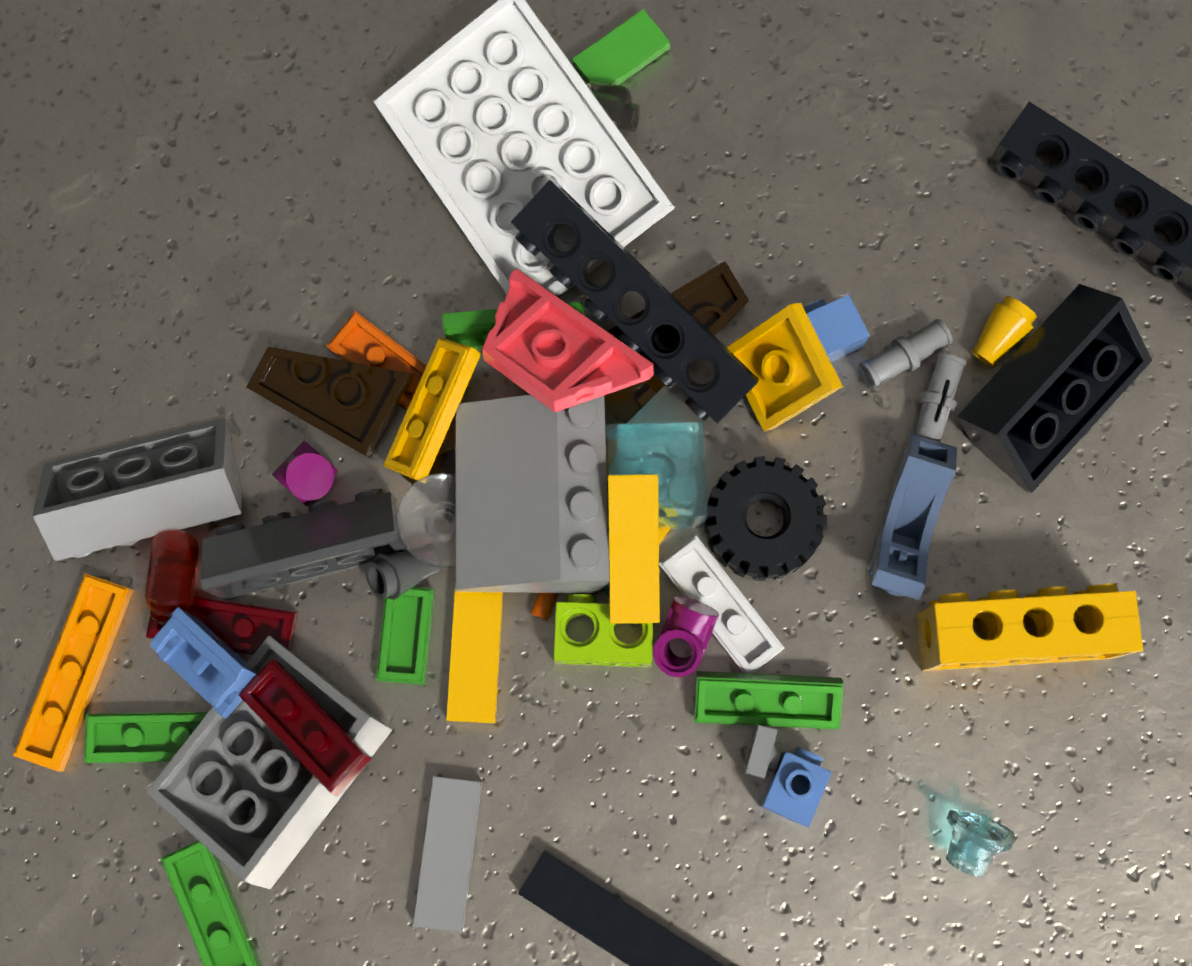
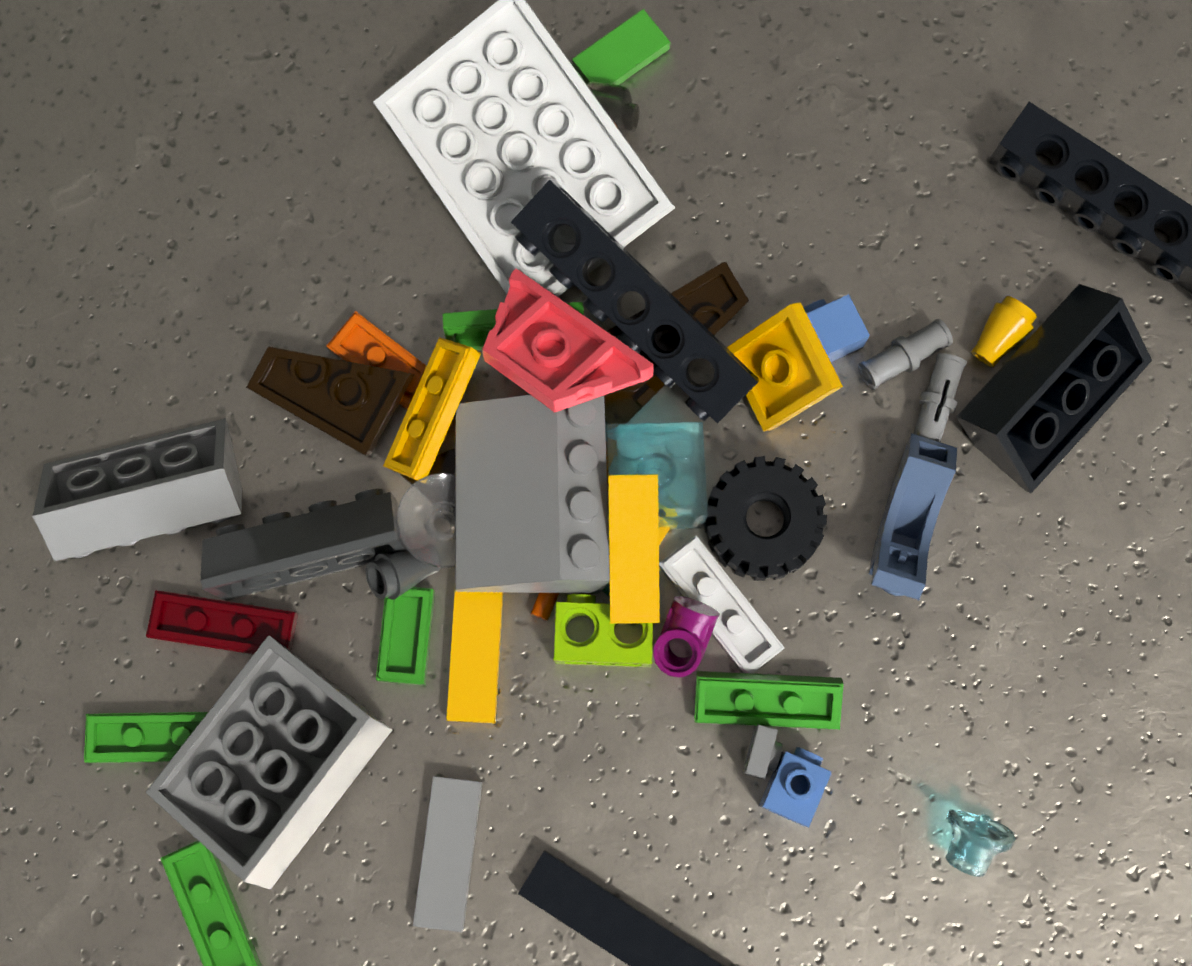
light orange tile [13,574,134,771] -> none
clear red arm [145,531,199,626] -> none
medium blue hinge [150,607,258,718] -> none
dark red tile [239,658,372,796] -> none
magenta piece [271,440,339,506] -> none
yellow brick [916,583,1143,671] -> none

